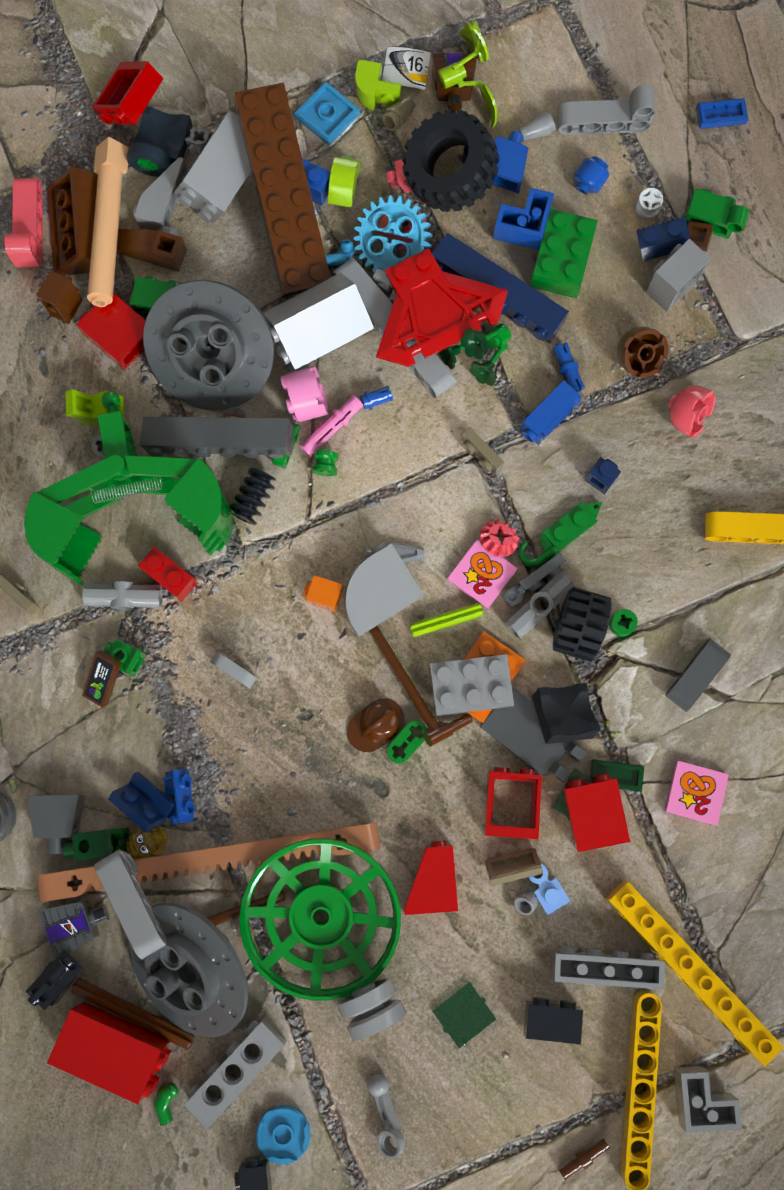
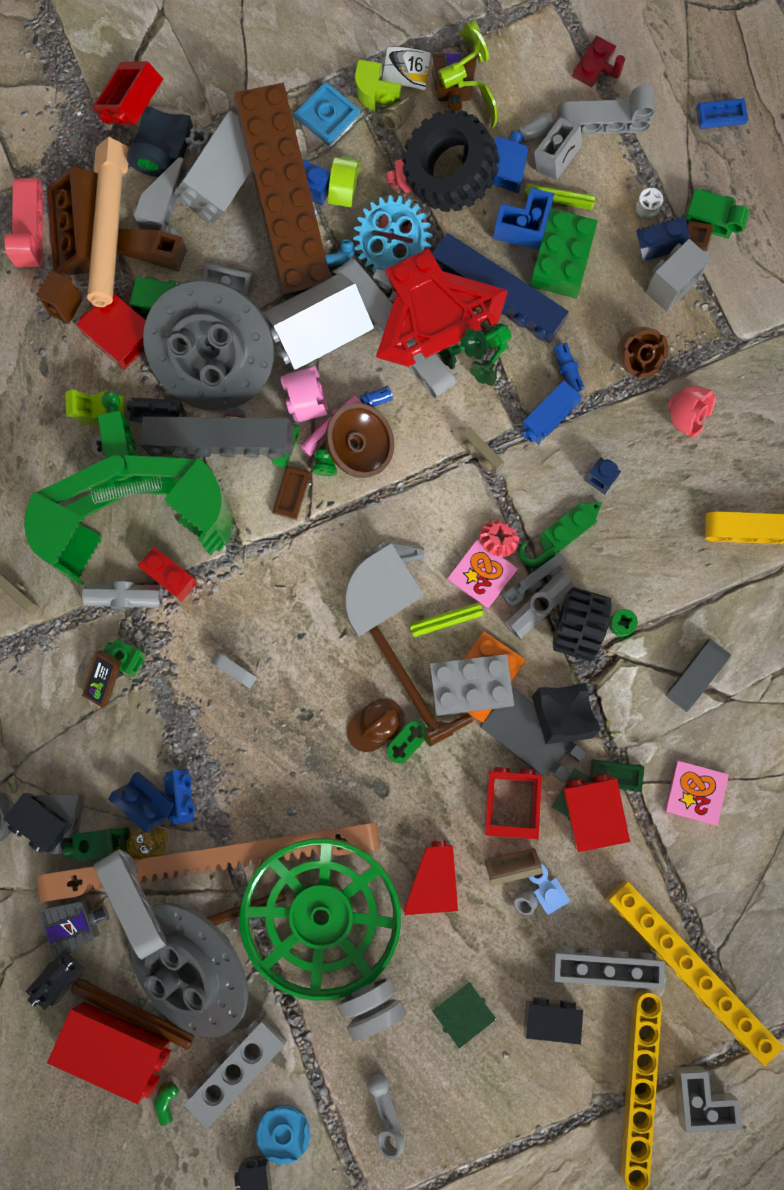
black piece [230,468,276,525] -> none
orange brick [303,575,344,613] -> none
reddish brown bar [559,1138,610,1180] -> none
blue head [573,156,609,195] -> none
none -> black brick [3,793,72,853]
none -> black hinge [127,397,181,422]
none -> light grey slope [202,262,255,297]
none -> reddish brown tile [272,466,311,521]
none -> reddish brown dish [325,403,394,478]
none -> lime axle [524,184,595,210]
none -> light grey brick [534,117,582,180]
none -> dark red plate [572,35,625,88]

